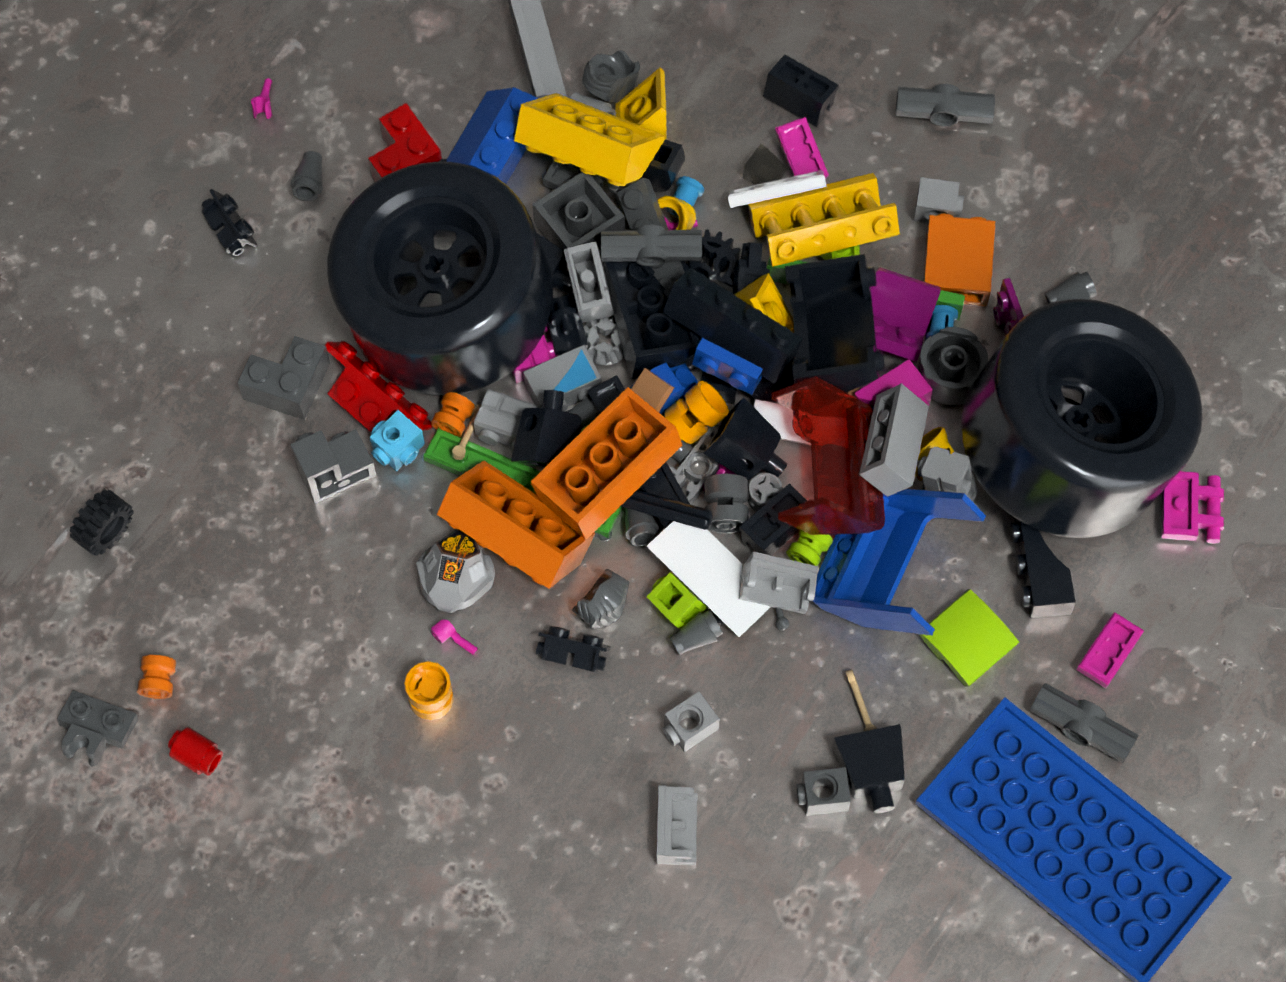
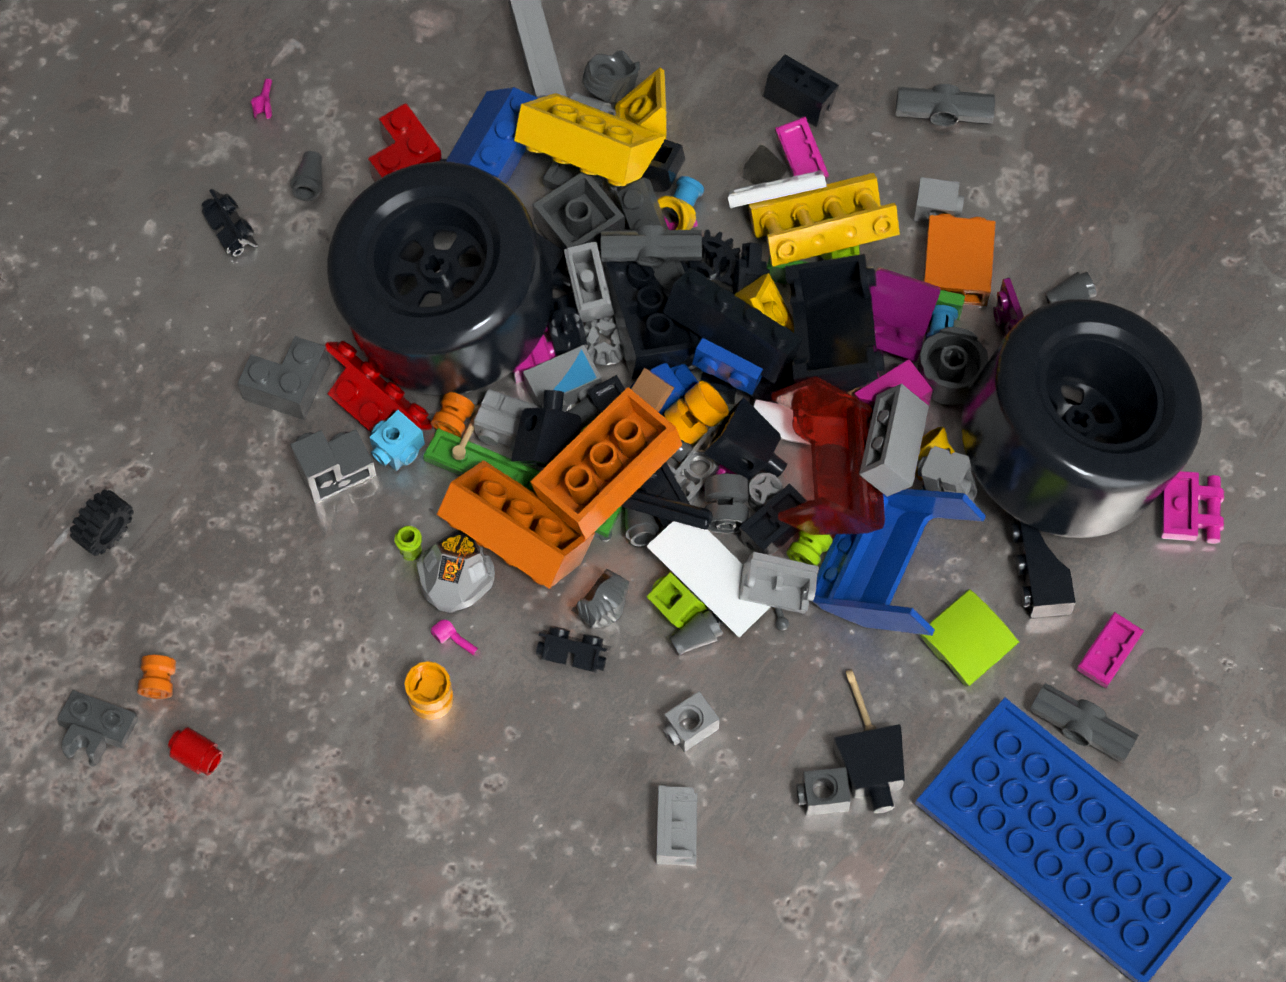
none -> lime pin [395,526,422,561]

